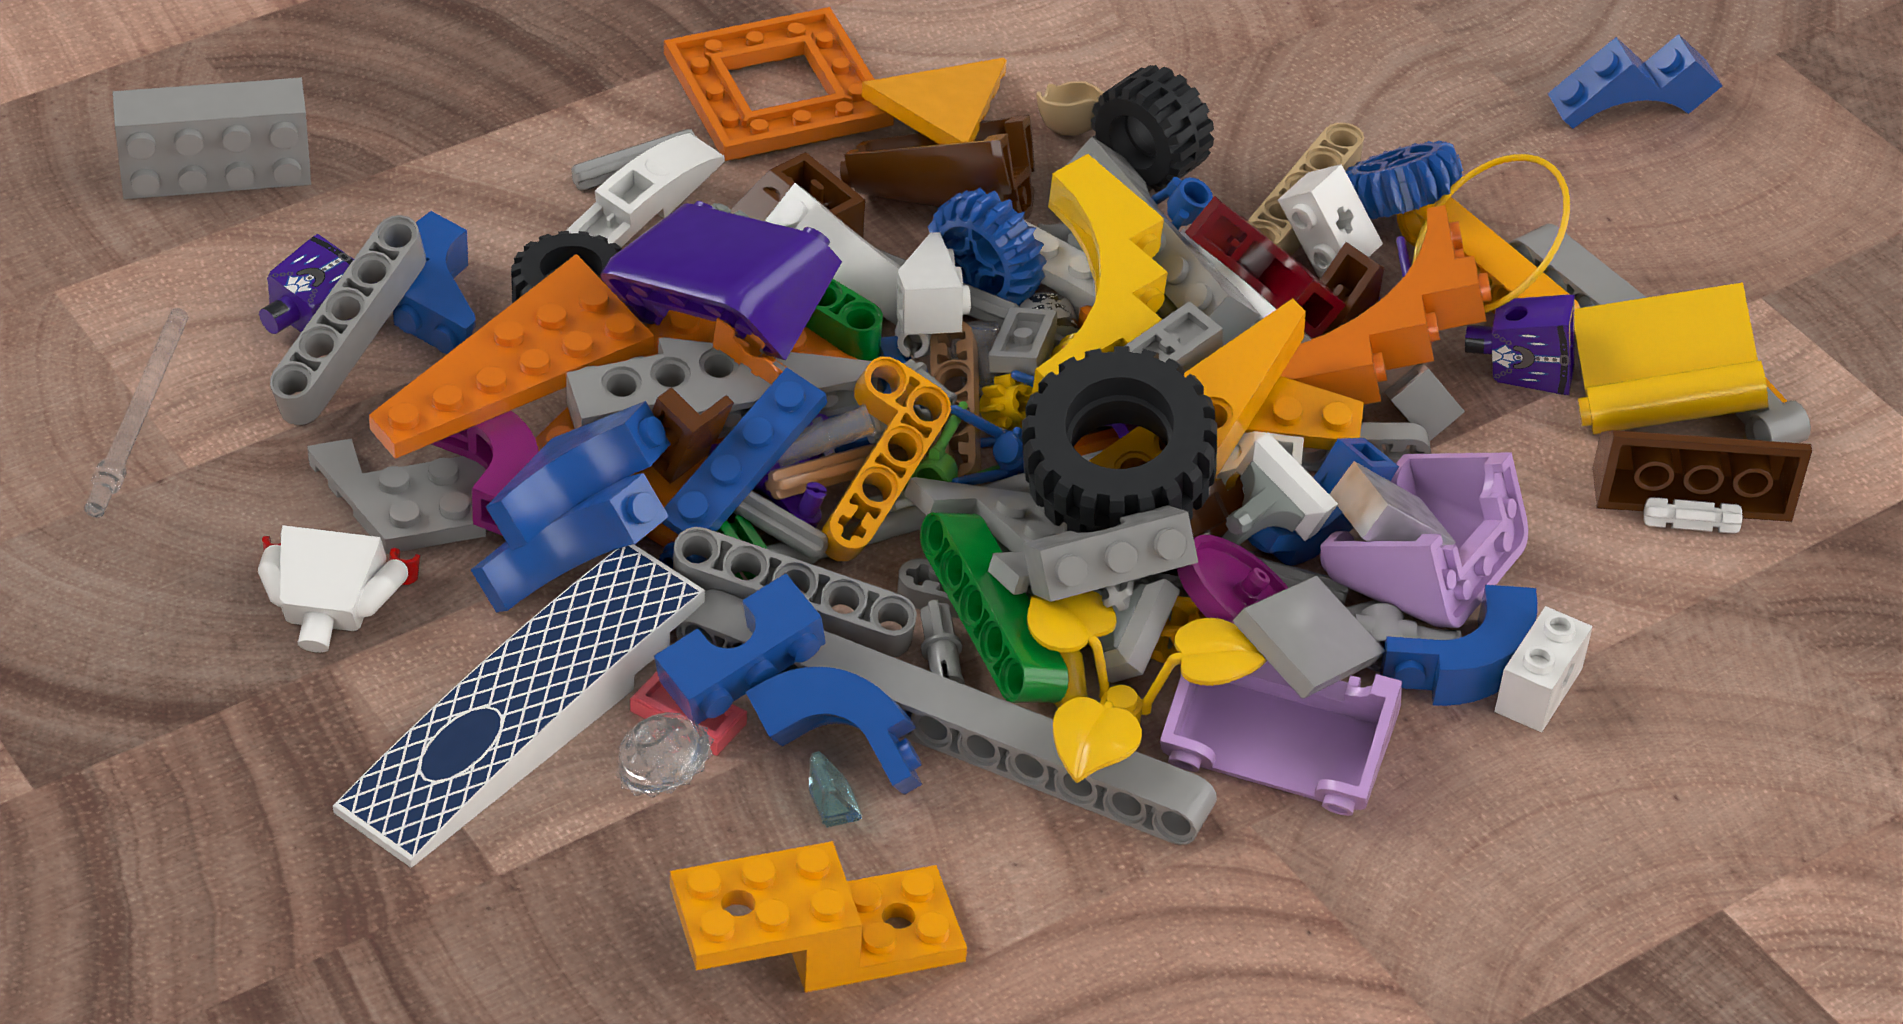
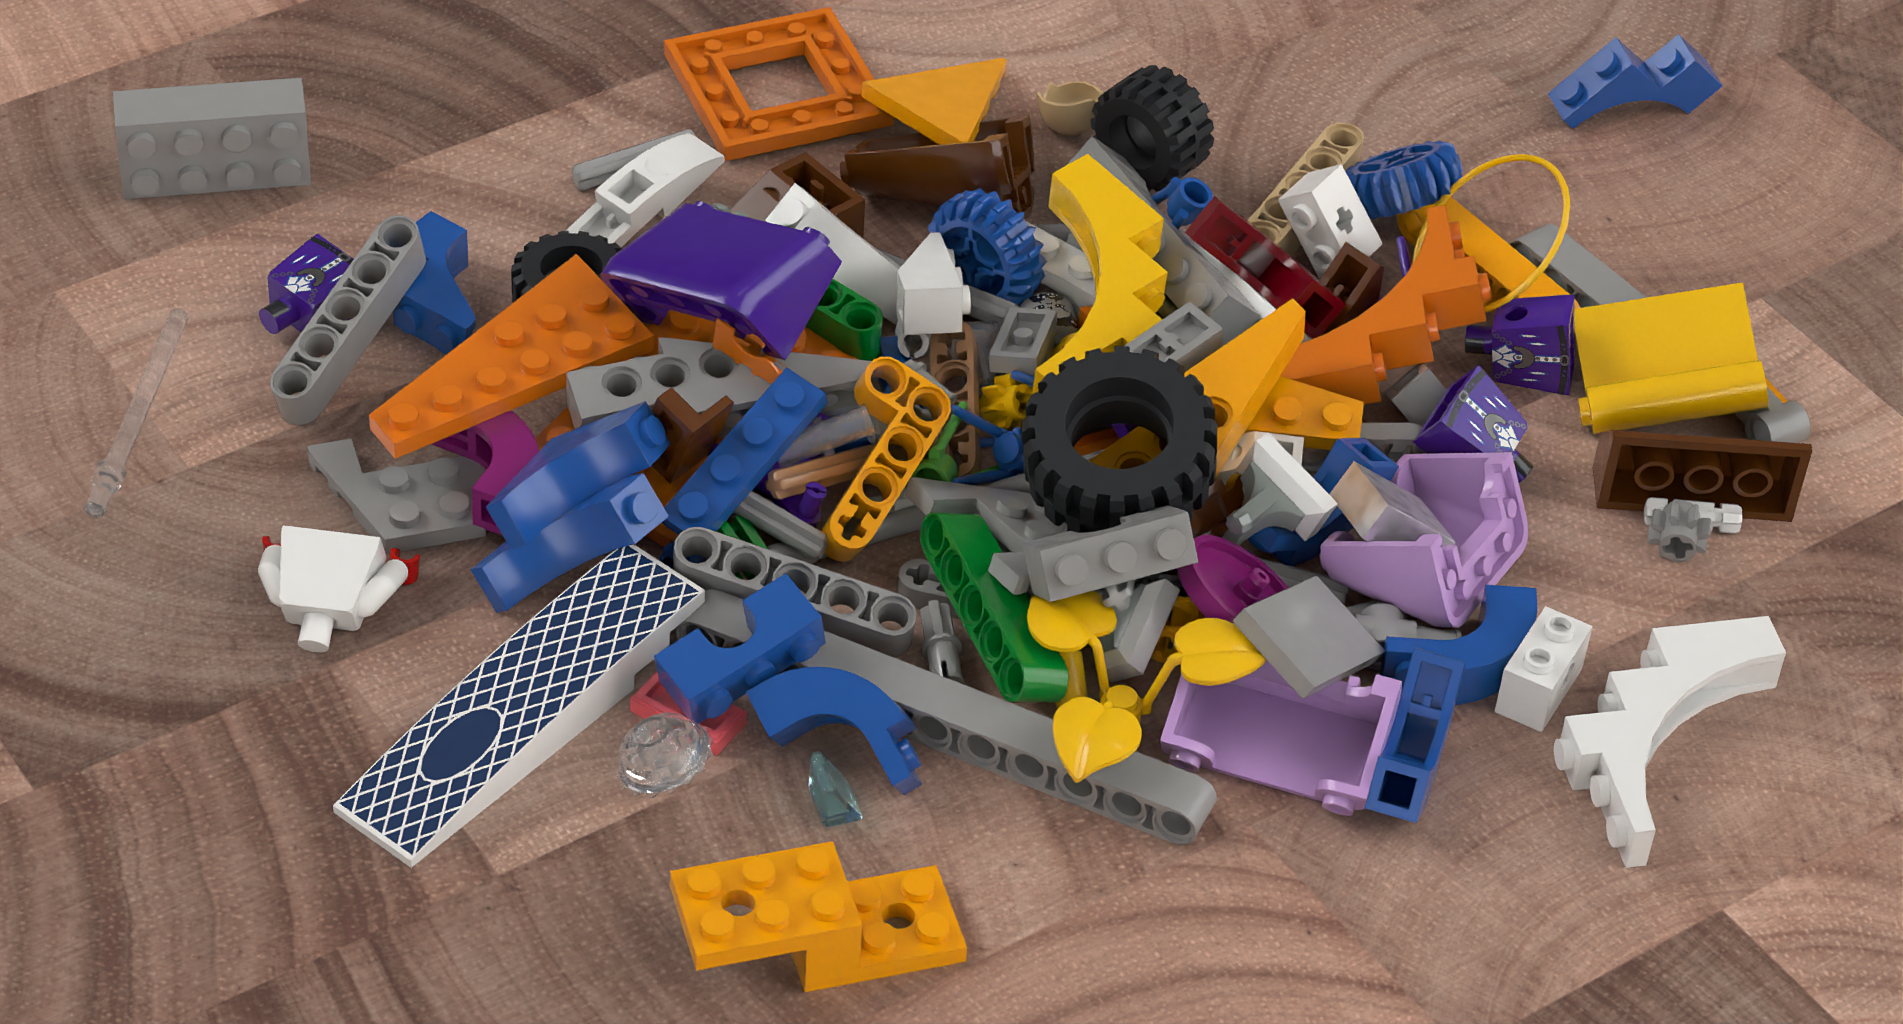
none -> blue arch [1364,647,1467,823]
none -> dark purple torso [1413,365,1533,483]
none -> white arch [1554,616,1786,868]
none -> light grey gear [1648,500,1711,562]

